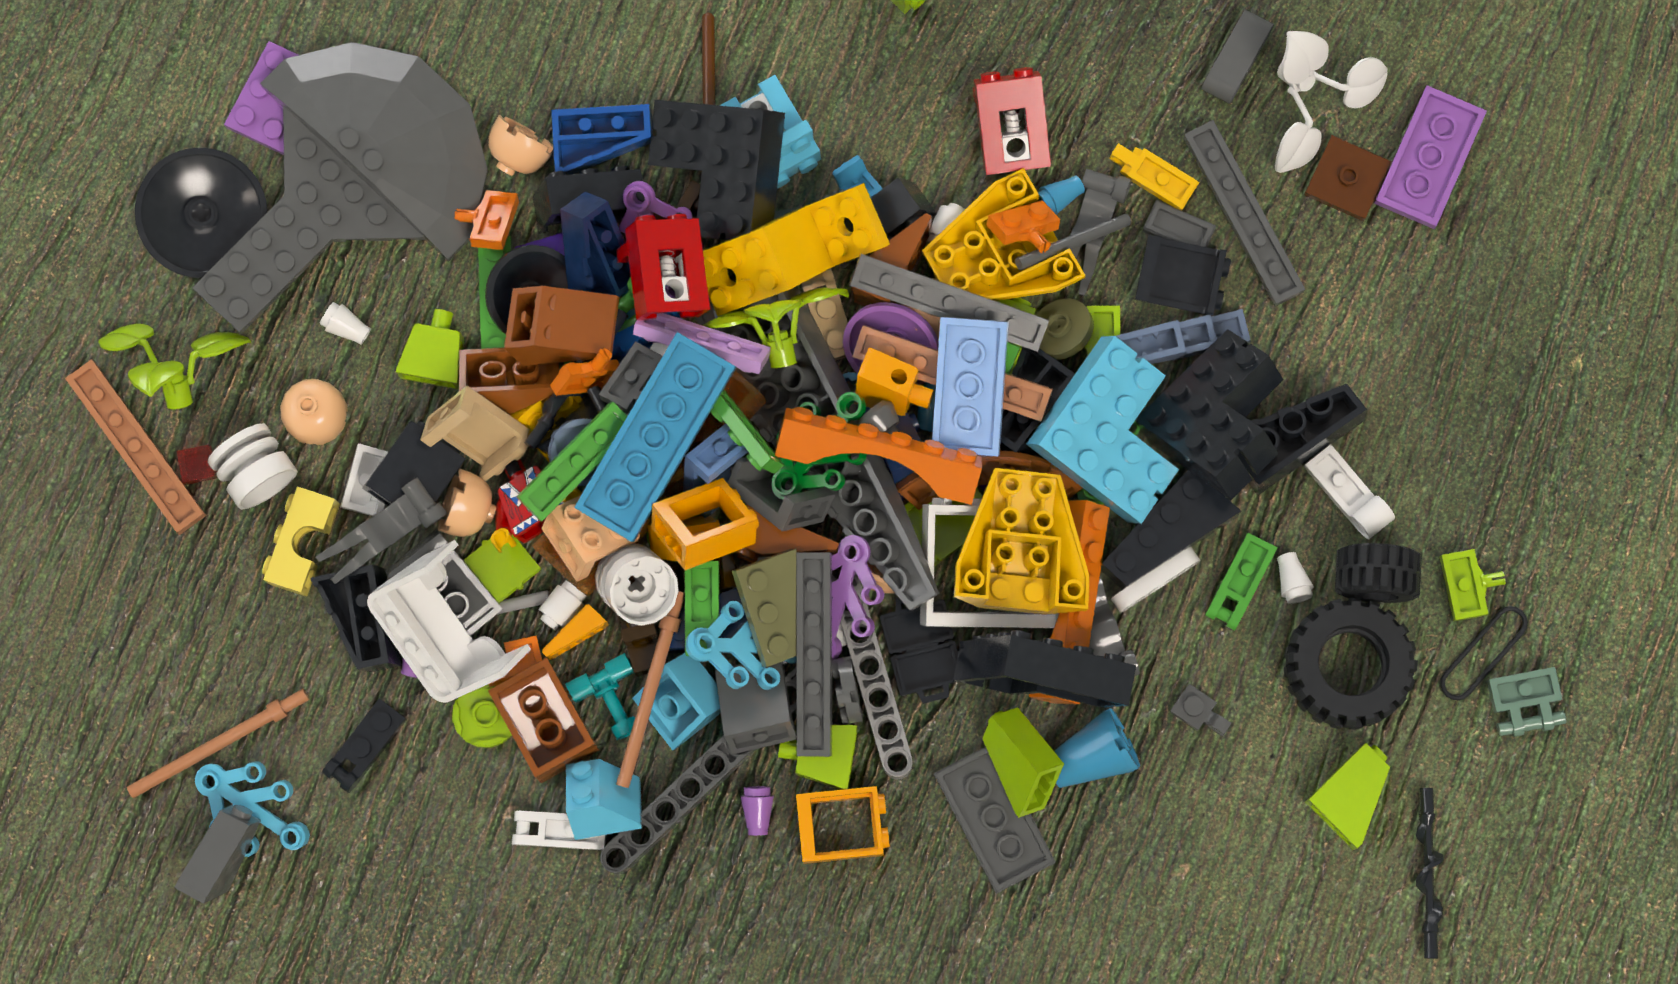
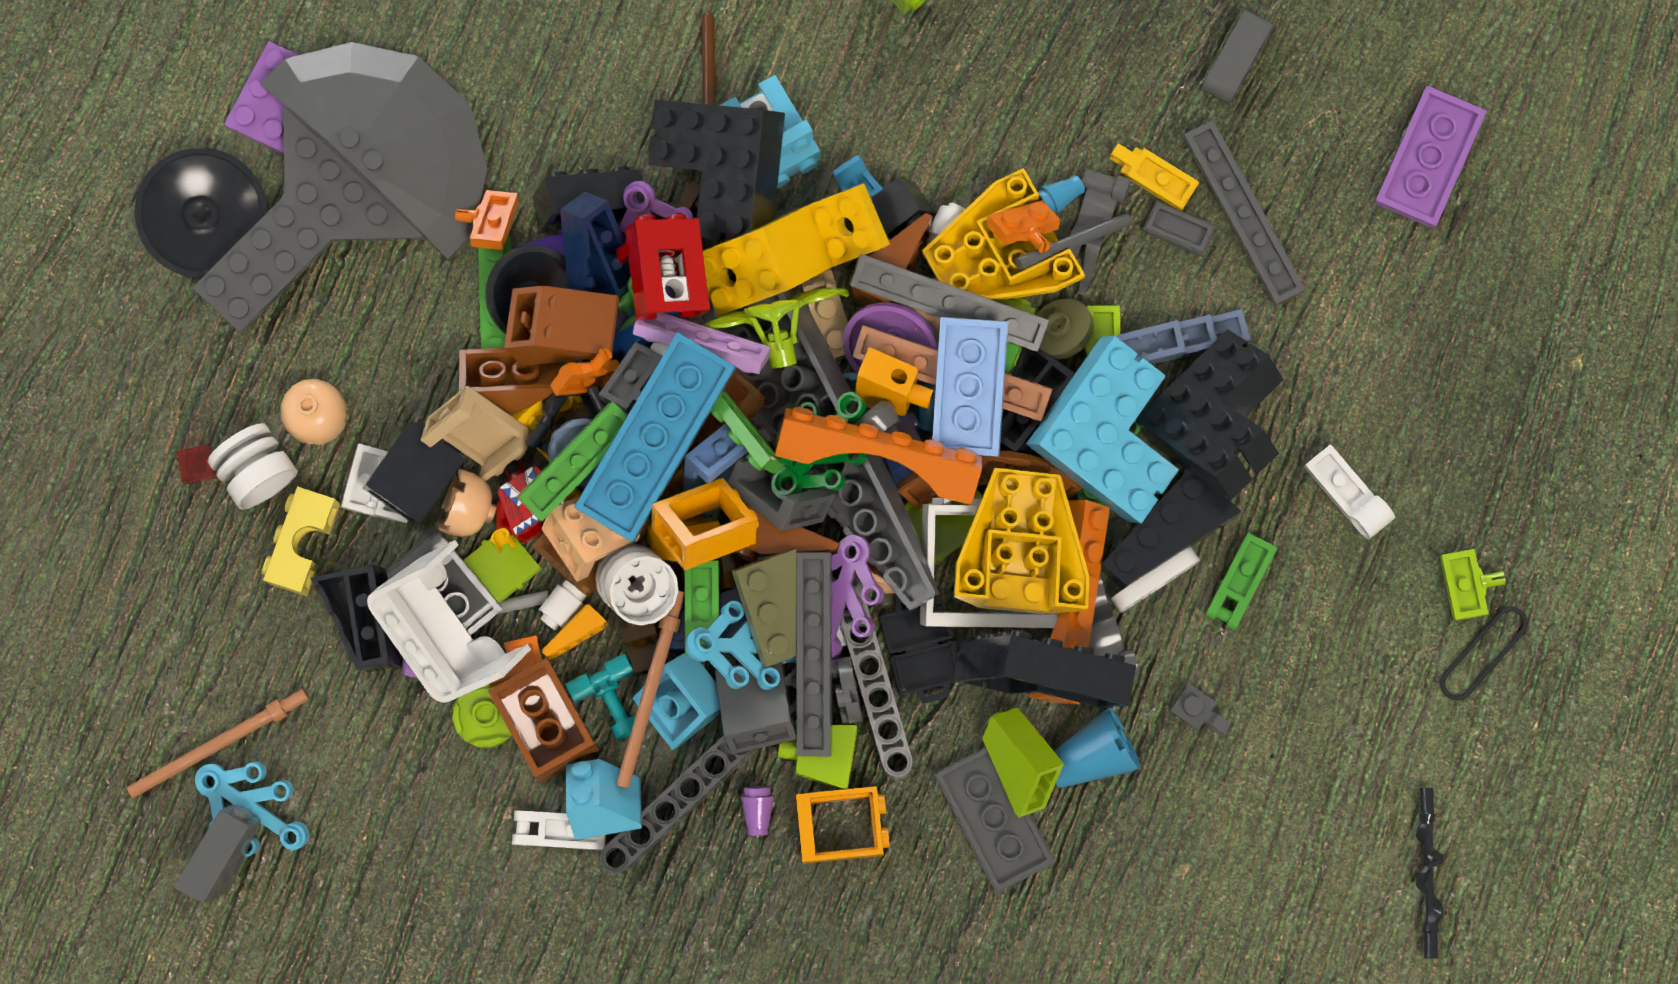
nougat plate [65,359,207,535] -> none
lime plant [98,324,252,409] -> none
dark grey flag [315,477,447,584] -> none
white cone [320,302,371,345] -> none
black plate [322,698,407,793] -> none
lime torso [396,309,464,390] -> none
light nougat cylinder [488,115,554,176] -> none
blue wedge [551,104,653,175] -> none
brick [972,67,1051,175] -> none
black panel [1135,234,1231,316] -> none
black wedge [1237,384,1367,495] -> none
white plant [1275,31,1388,173] -> none
white cone [1277,552,1314,604] -> none
black tyre [1283,598,1418,730] -> none
reddish brown plate [1304,135,1392,222] -> none
lime slope [1305,743,1390,850] -> none
black tyre [1335,543,1422,603] -> none
sand green plate [1487,667,1566,737] -> none

